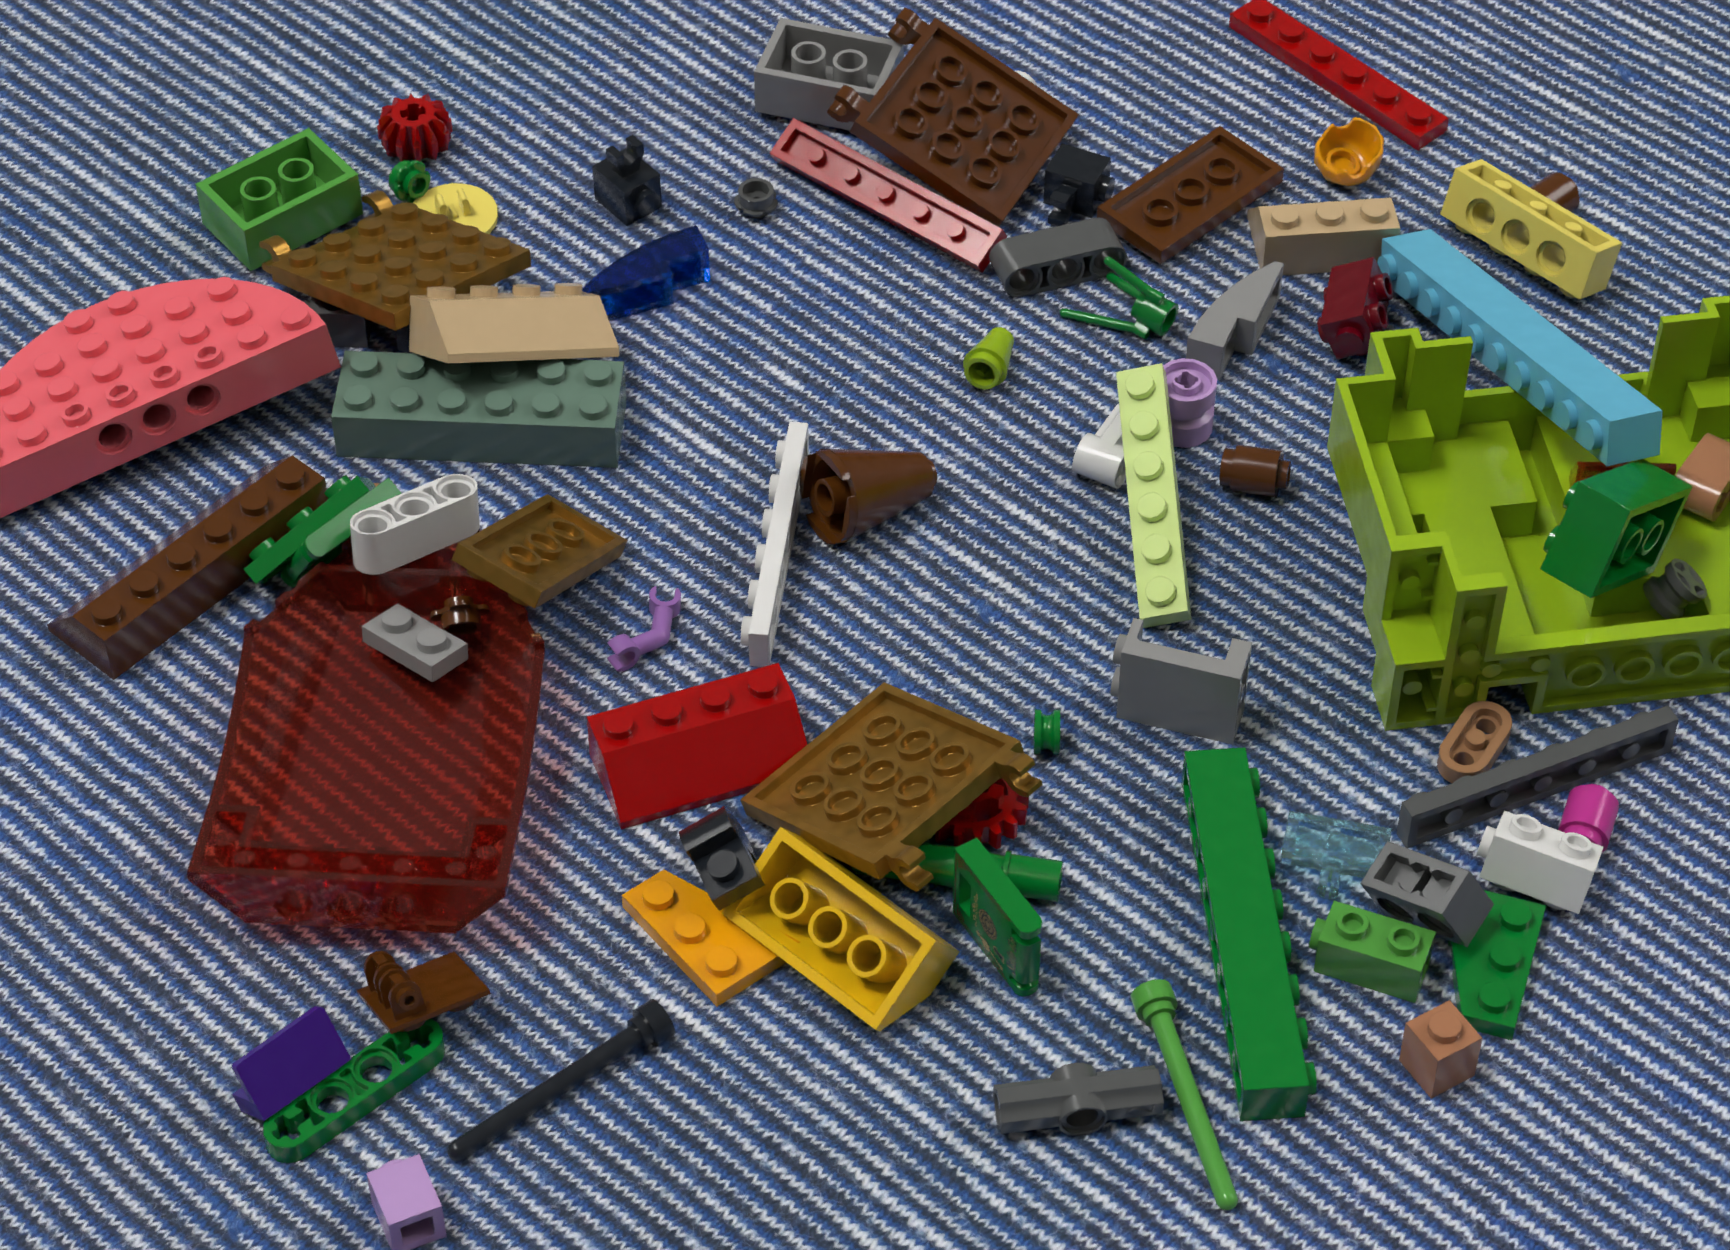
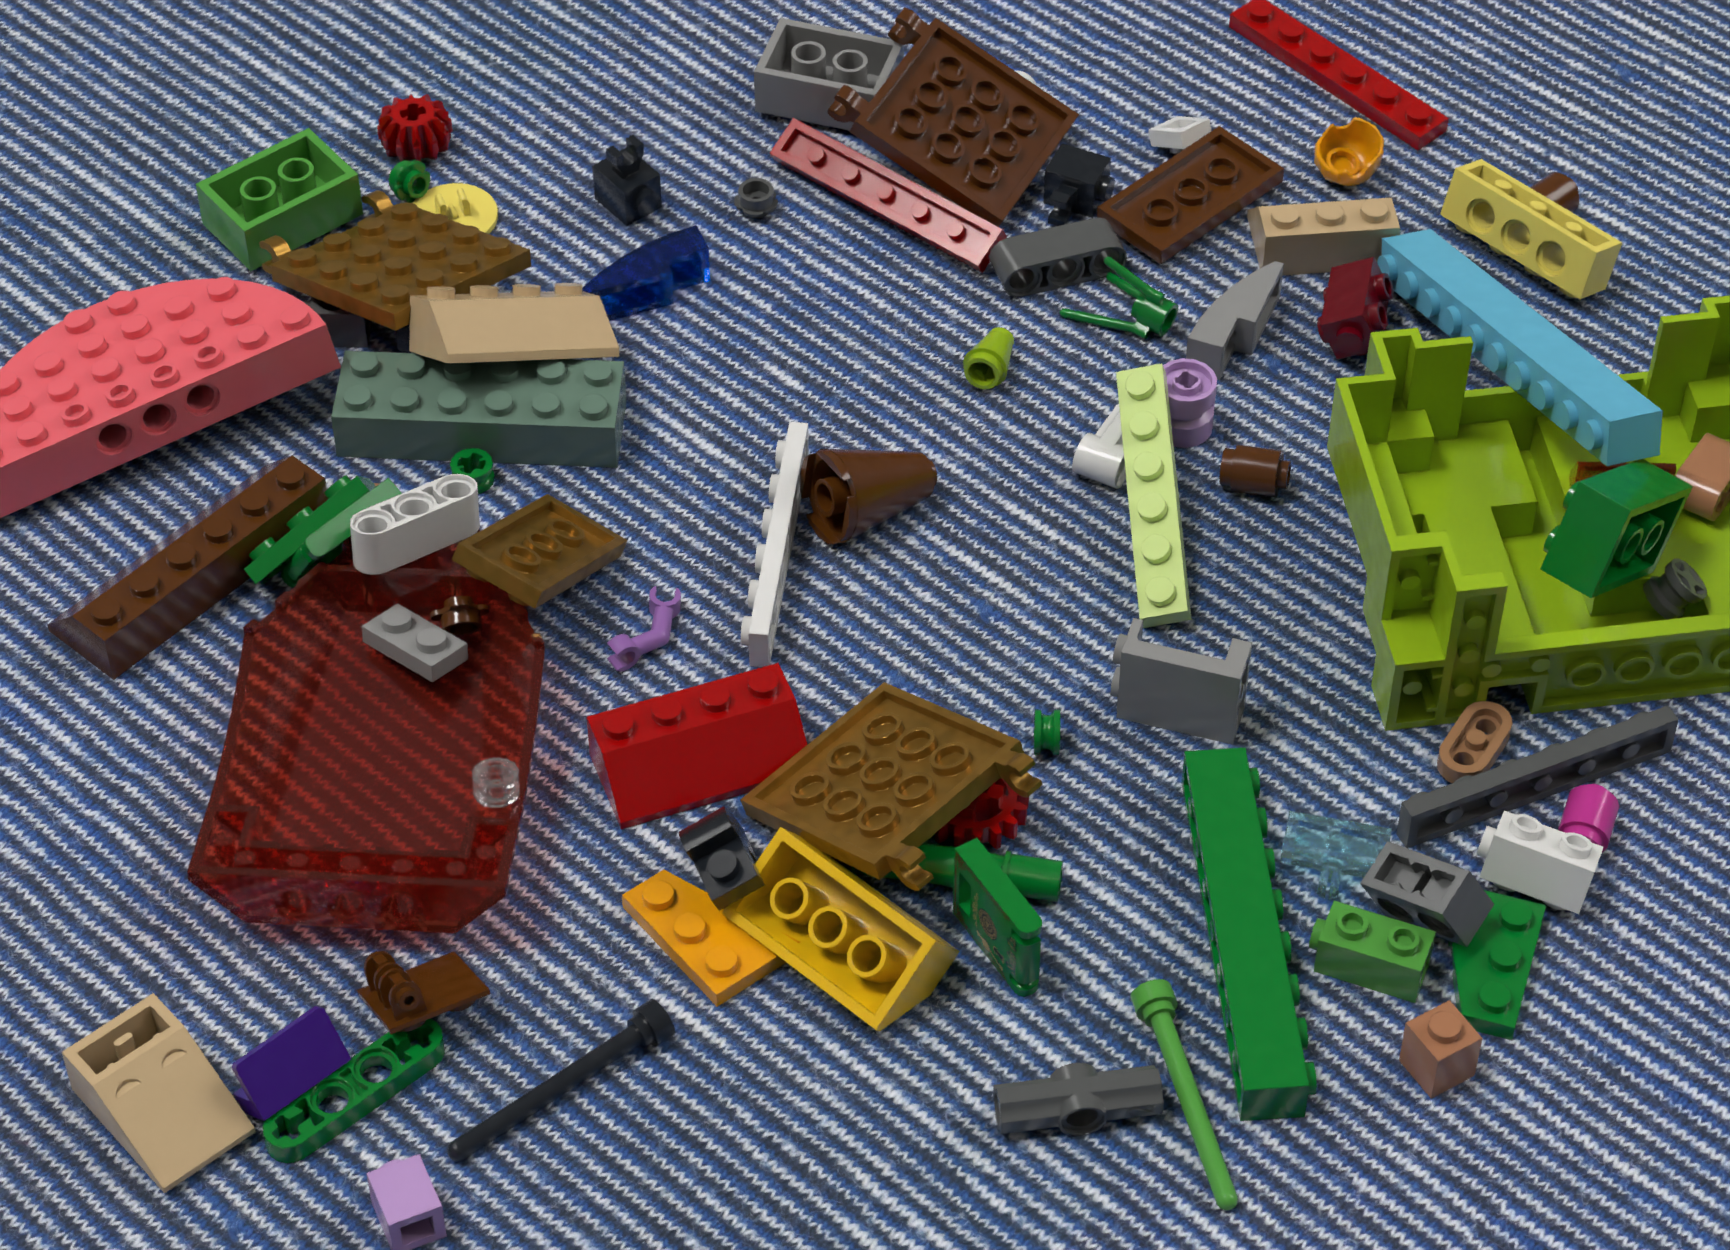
none -> tan slope [62,993,256,1194]
none -> green bush [450,448,495,494]
none -> clear bush [472,757,520,808]
none -> white plate [1148,116,1211,153]

